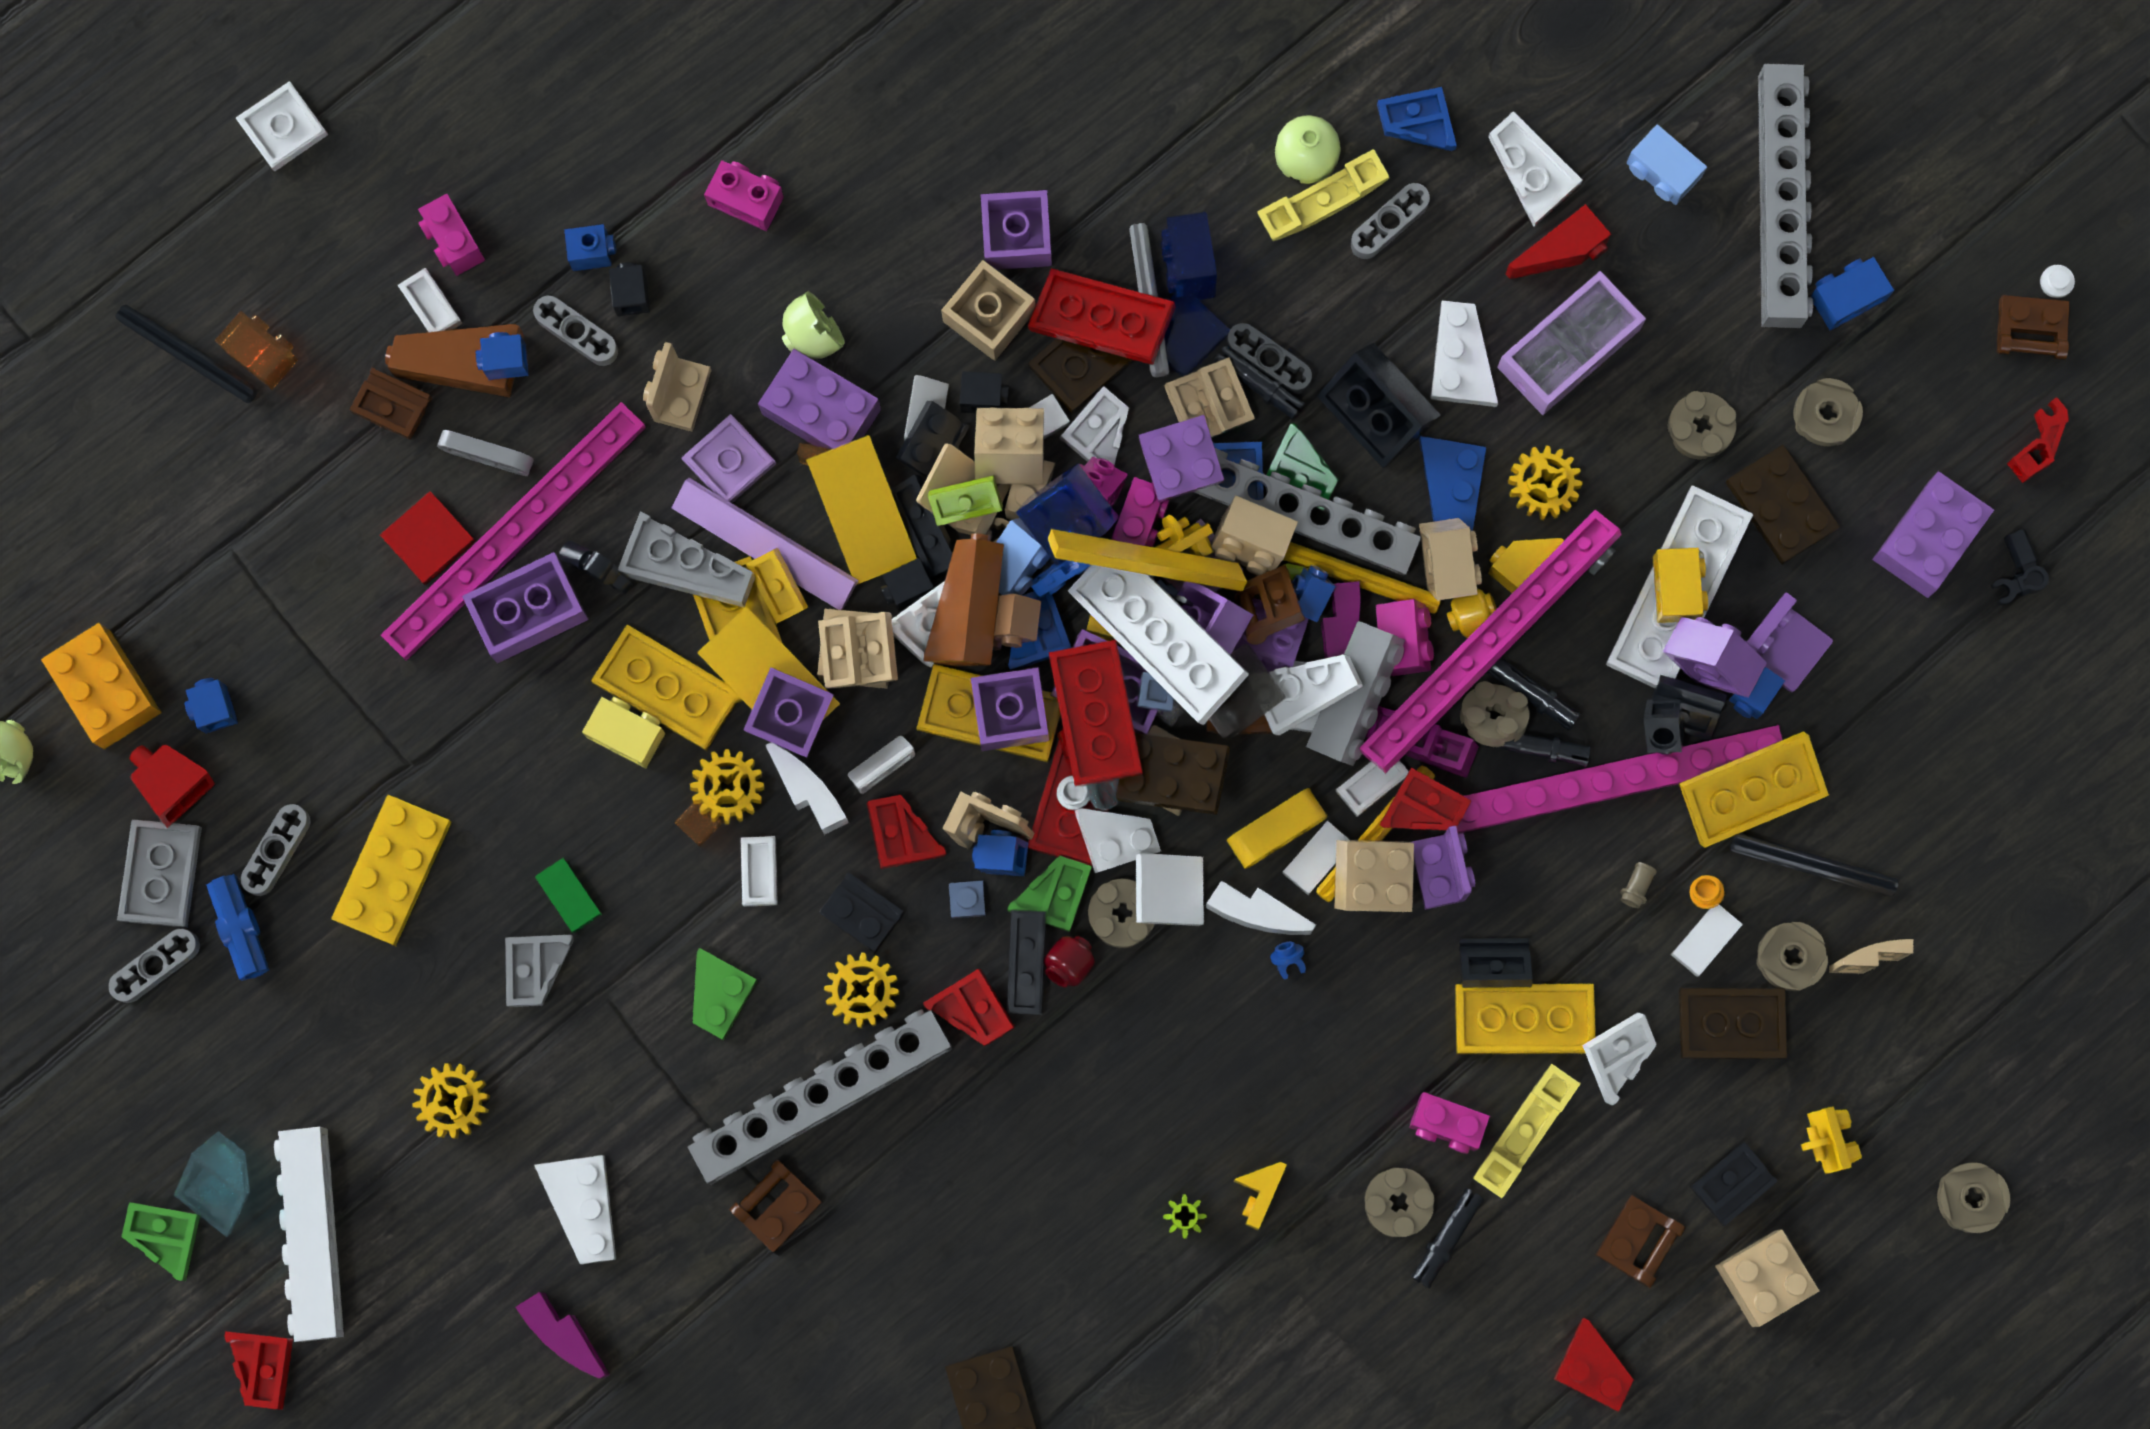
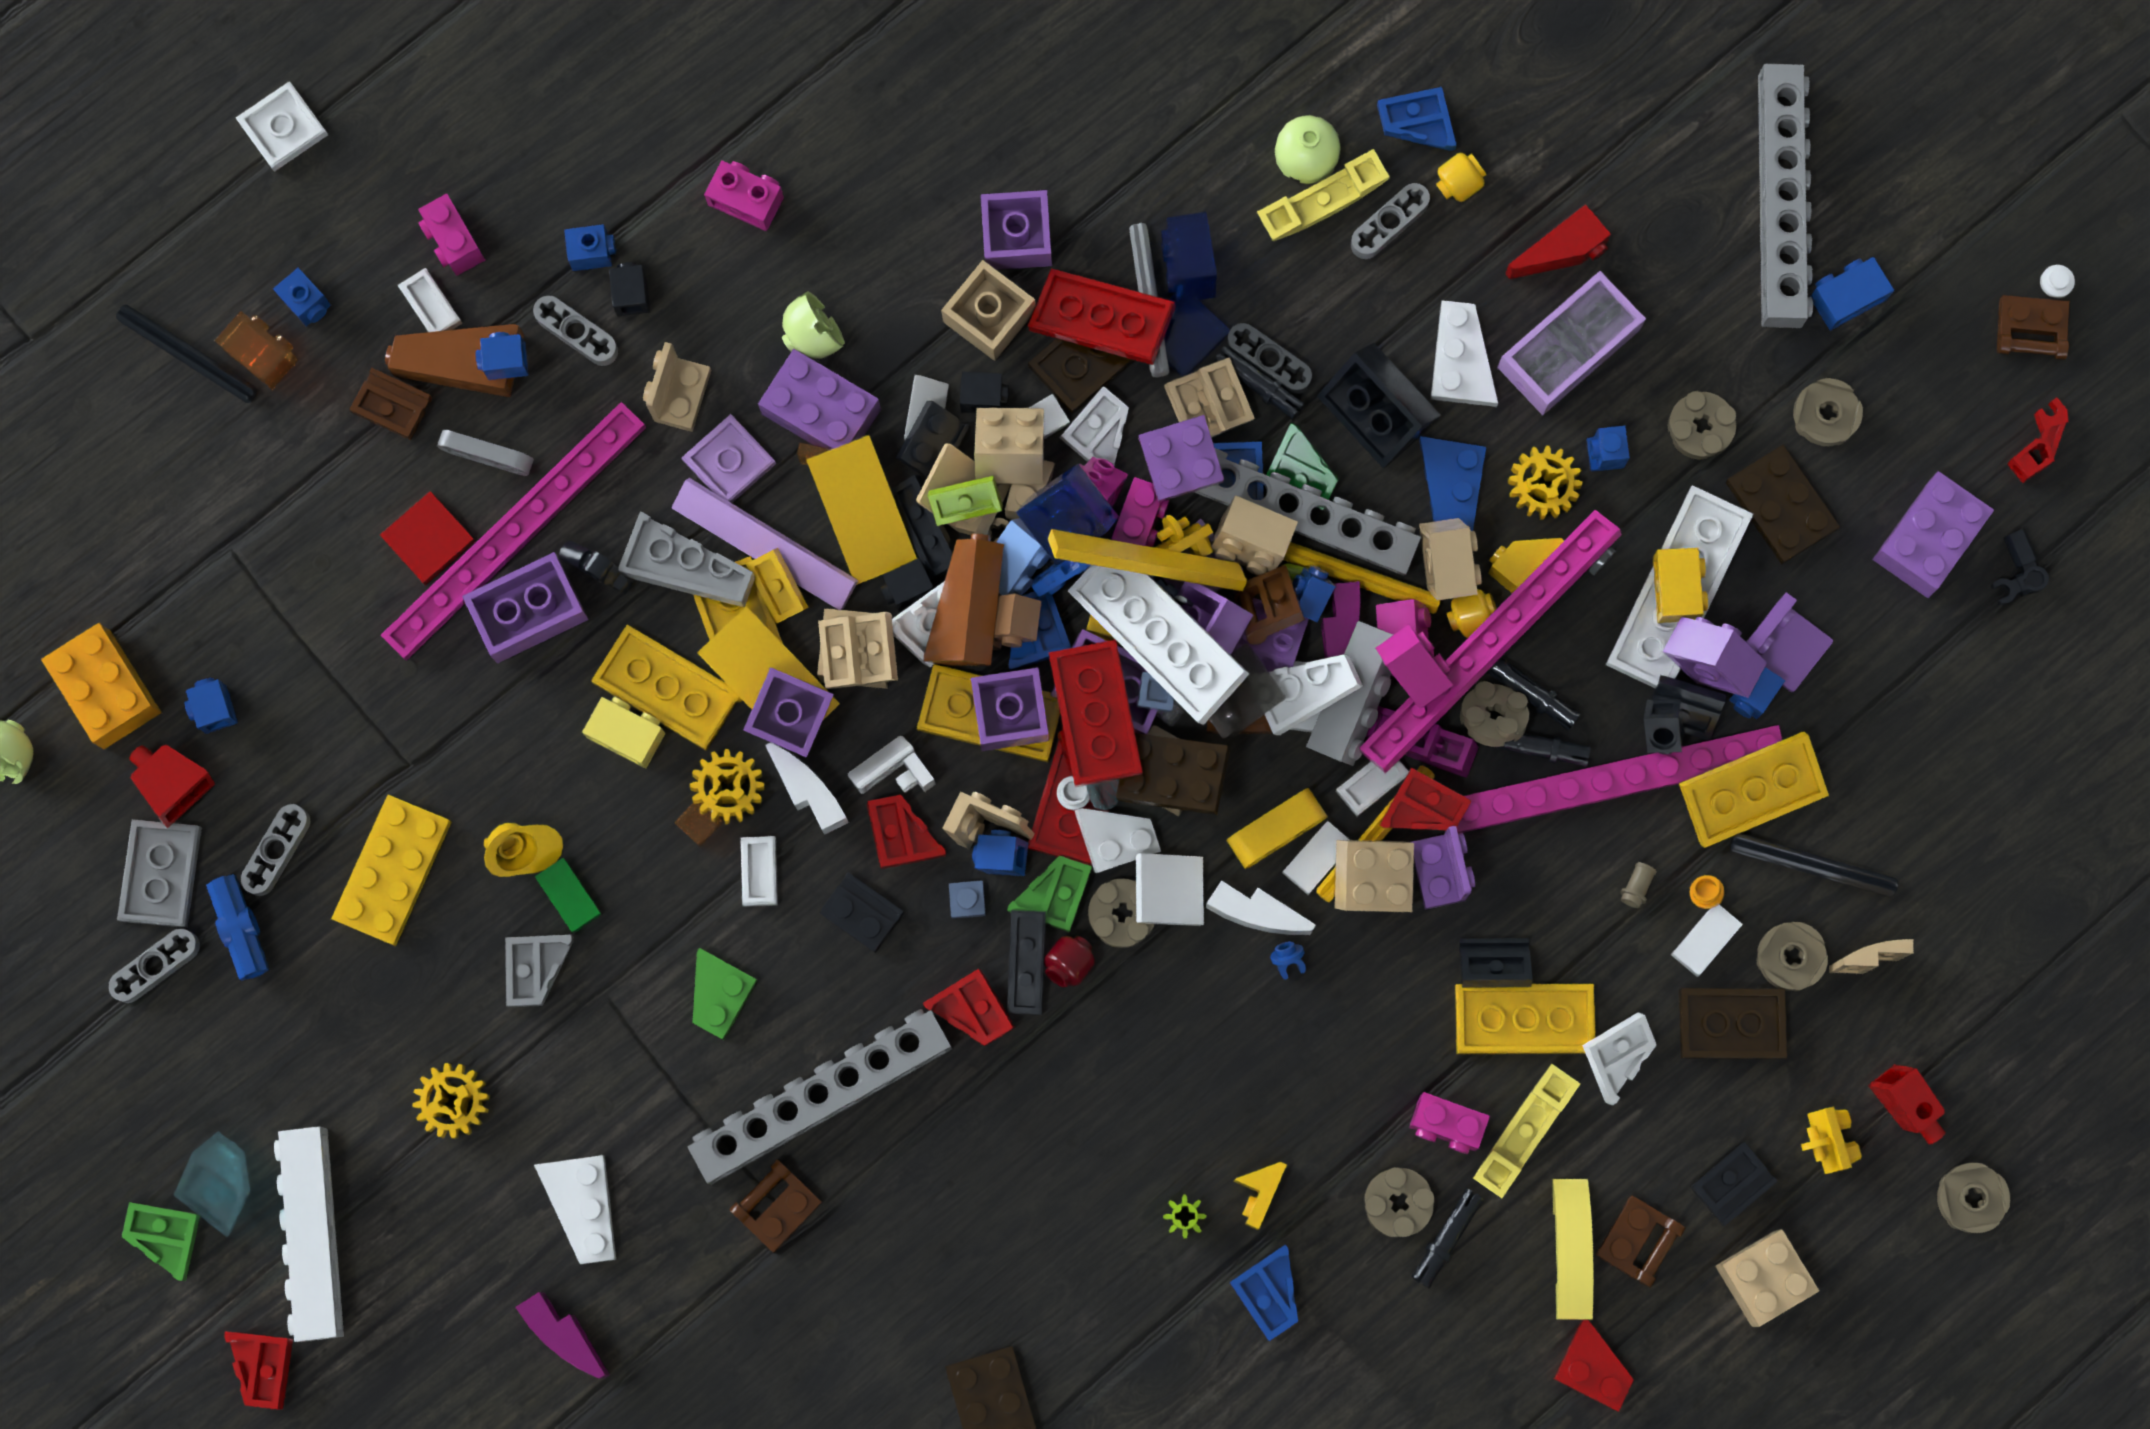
yellow gear [824,953,899,1028] -> none
white wing [1489,111,1582,227] -> none
light blue brick [1627,124,1707,205] -> none
none -> blue brick [273,268,331,326]
none -> yellow piece [484,823,563,877]
none -> white tile [896,752,936,793]
none -> blue wing [1229,1245,1298,1341]
none -> dark pink brick [1375,624,1453,709]
none -> yellow head [1436,153,1487,202]
none -> light yellow slope [1552,1179,1594,1320]
none -> blue brick [1586,426,1630,472]
none -> red torso [1868,1064,1946,1144]

